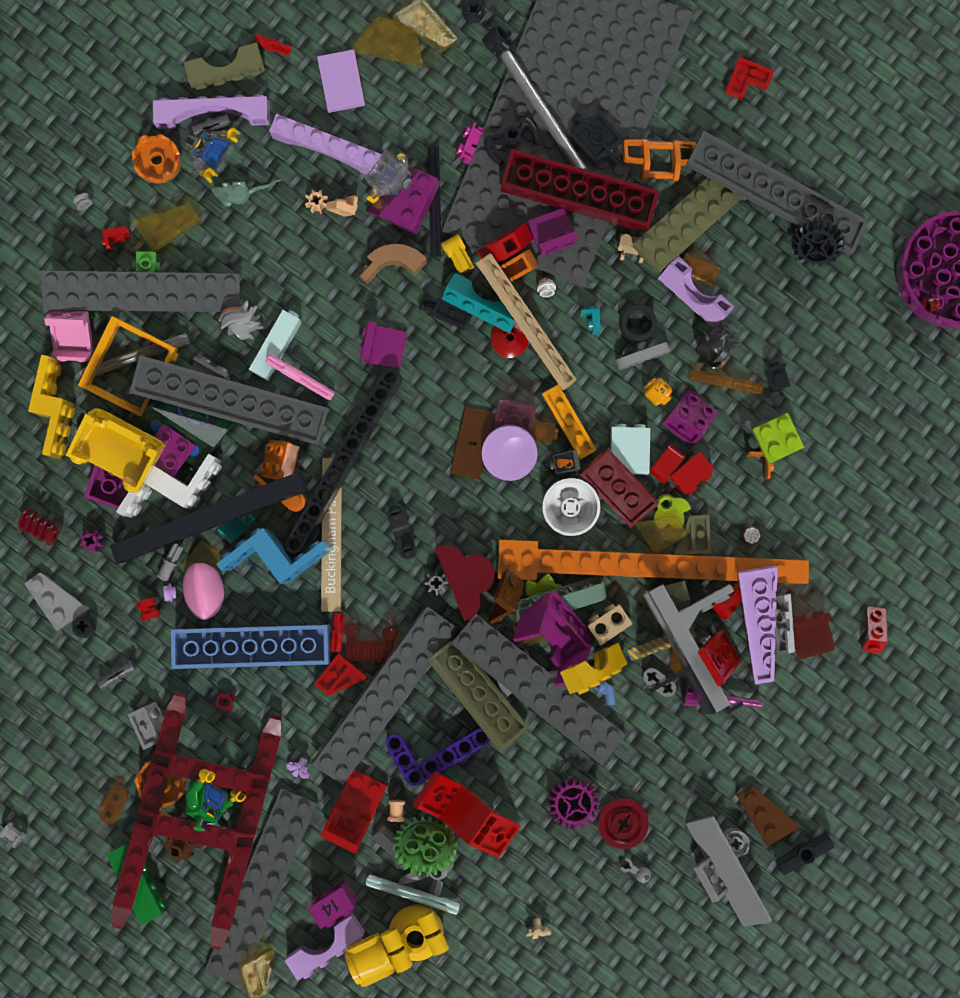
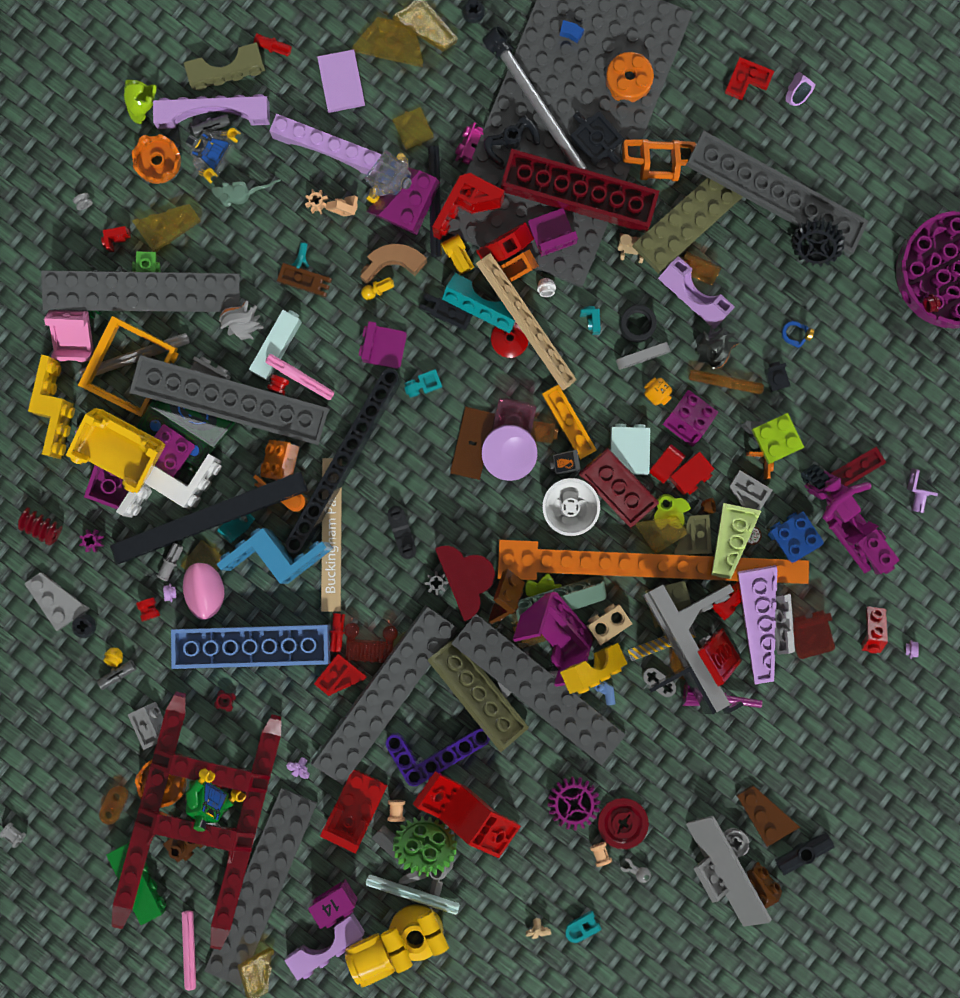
none -> yellow plate [103,647,123,667]
none -> lime helmet [123,80,156,124]
none -> bright pink axle [182,910,196,991]
none -> red wheel [266,374,290,396]
none -> reddish brown hinge [277,263,332,297]
none -> teal bar [292,243,309,269]
none -> yellow axle [361,277,394,300]
none -> clear yellow piece [392,107,434,150]
none -> teal plate [404,369,442,398]
none -> red bracket [432,173,505,240]
none -> blue piece [560,20,584,43]
none -> teal plate [565,911,602,943]
none -> light nougat bush [590,842,613,867]
none -> orange plate [605,52,654,102]
none -> reddish brown hinge [701,498,716,514]
none -> yellowish green wing [711,503,761,579]
none -> light grey wing [729,470,773,510]
none -> reddish brown bracket [745,862,782,908]
none -> blue bracket [767,511,823,563]
none -> blue piece [781,321,814,347]
none -> lavender rock [786,72,816,106]
none -> magenta piece [801,464,900,574]
none -> dark red plate [830,446,886,486]
none -> lavender plate [906,640,919,659]
none -> lavender bracket [907,468,938,513]

